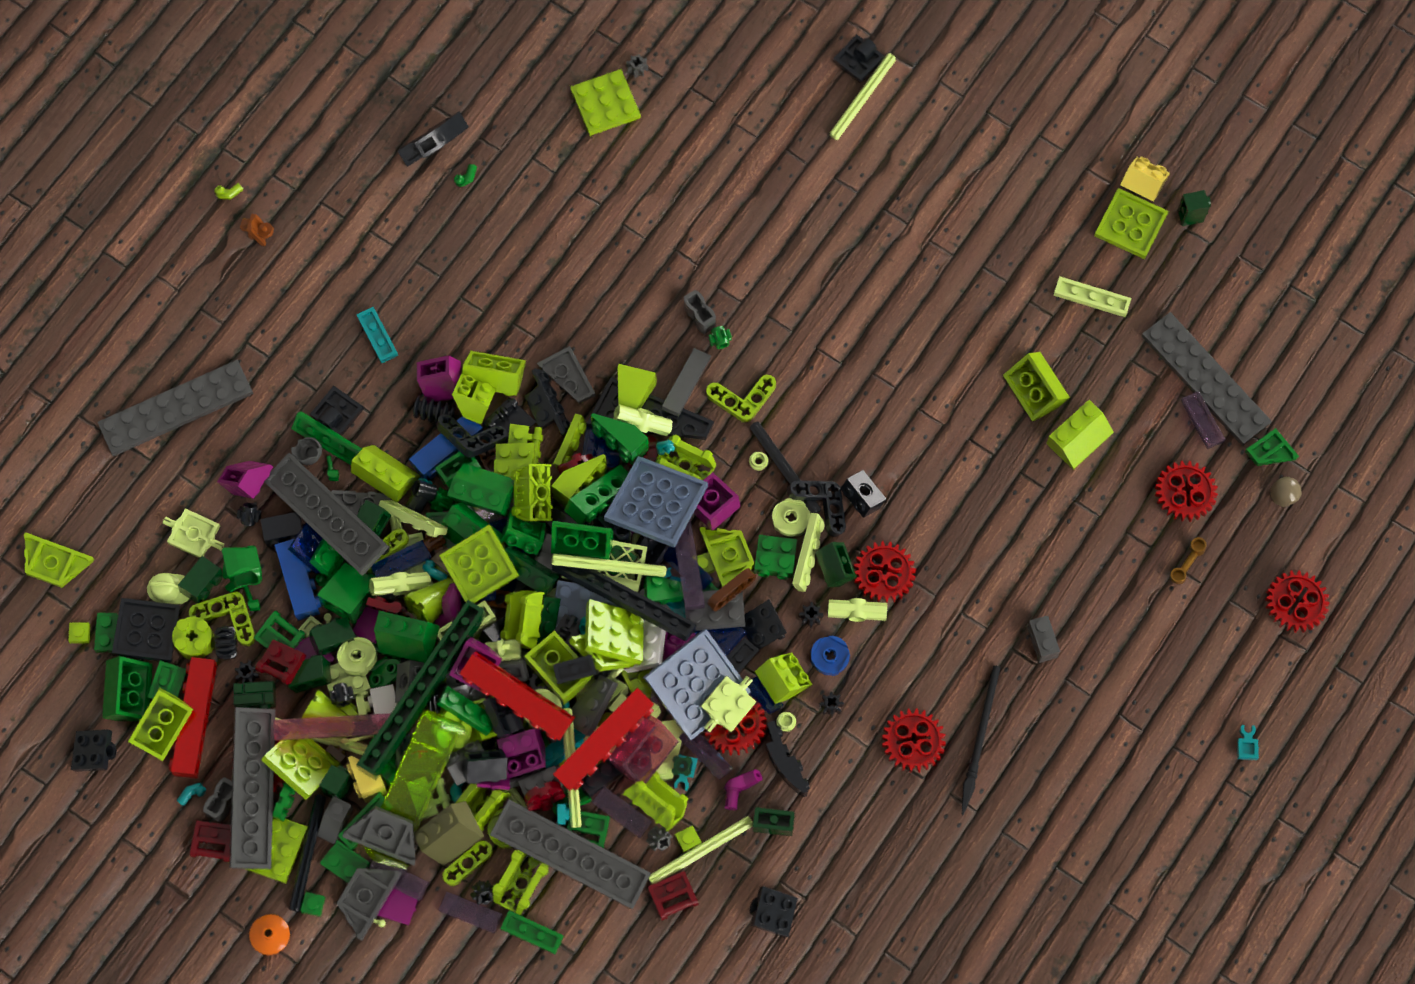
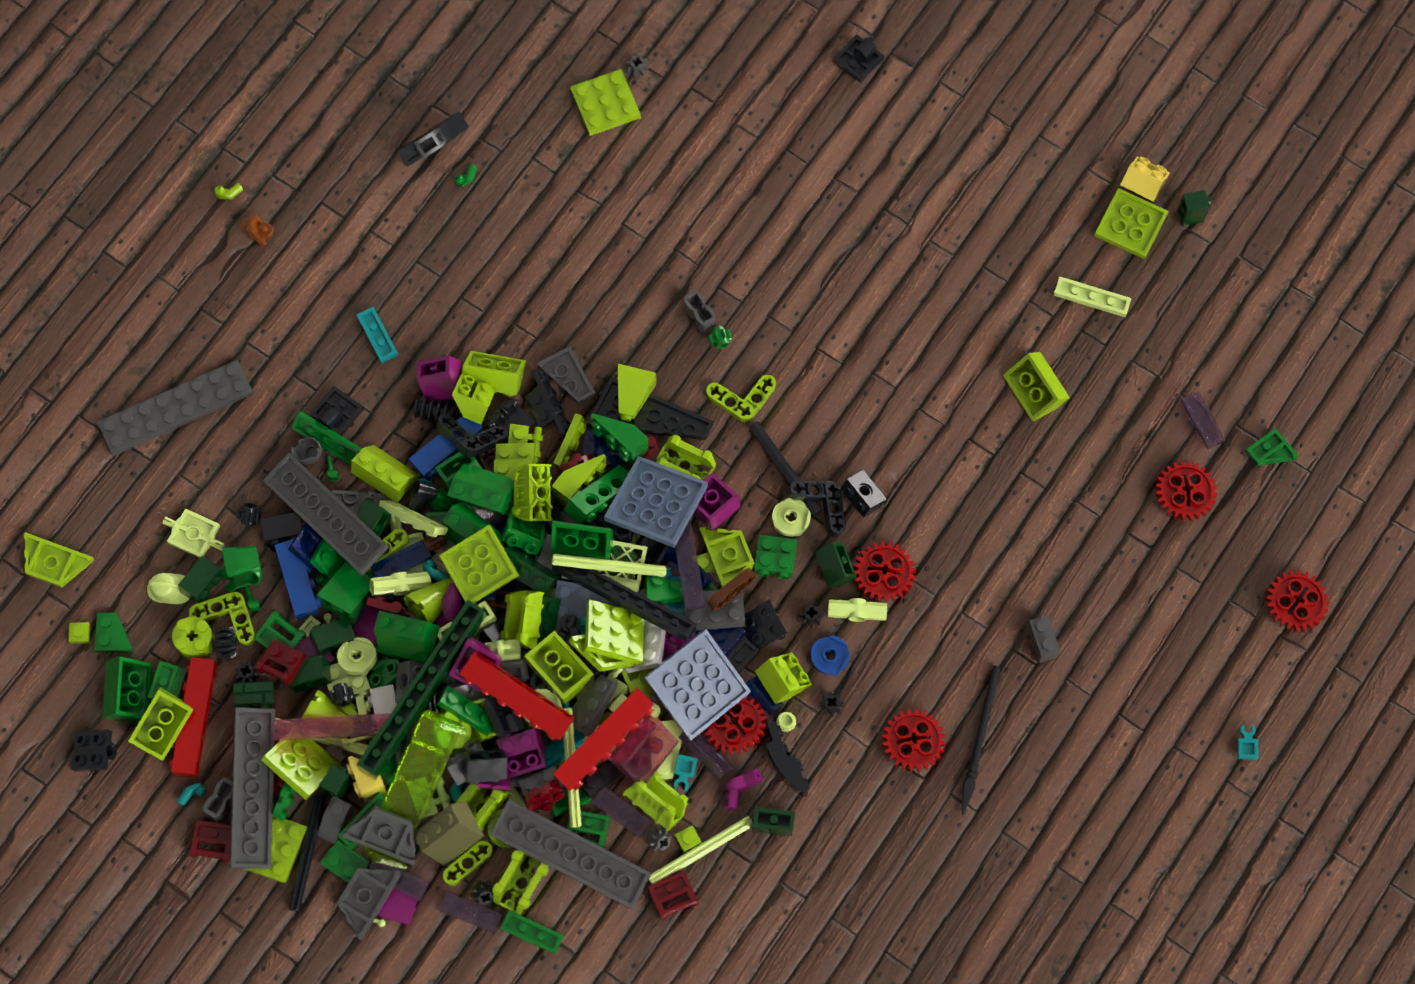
black plate [112,598,180,663] -> none
magenta slope [217,461,273,499] -> none
orange dish [249,914,290,955] -> none
green plate [300,892,326,917] -> none
black plate [553,655,597,684] -> none
teal plate [557,804,569,824] -> none
yellowish green piece [613,404,673,436] -> none
teal arm [656,440,675,455] -> none
dark grey tile [662,348,711,417] -> none
dark green plate [672,756,692,776] -> none
yellowish green plate [700,676,756,733] -> none
yellowish green plate [749,452,768,471] -> none
black plate [749,886,798,937] -> none
yellowish green plate [792,513,825,592] -> none
yellowish green axle [830,53,896,140] -> none
lime slope [1046,400,1114,470] -> none
dark grey plate [1141,312,1272,446] -> none
pearl gold bar [1170,537,1206,584] -> none
dark tan hair [1270,477,1302,507] -> none

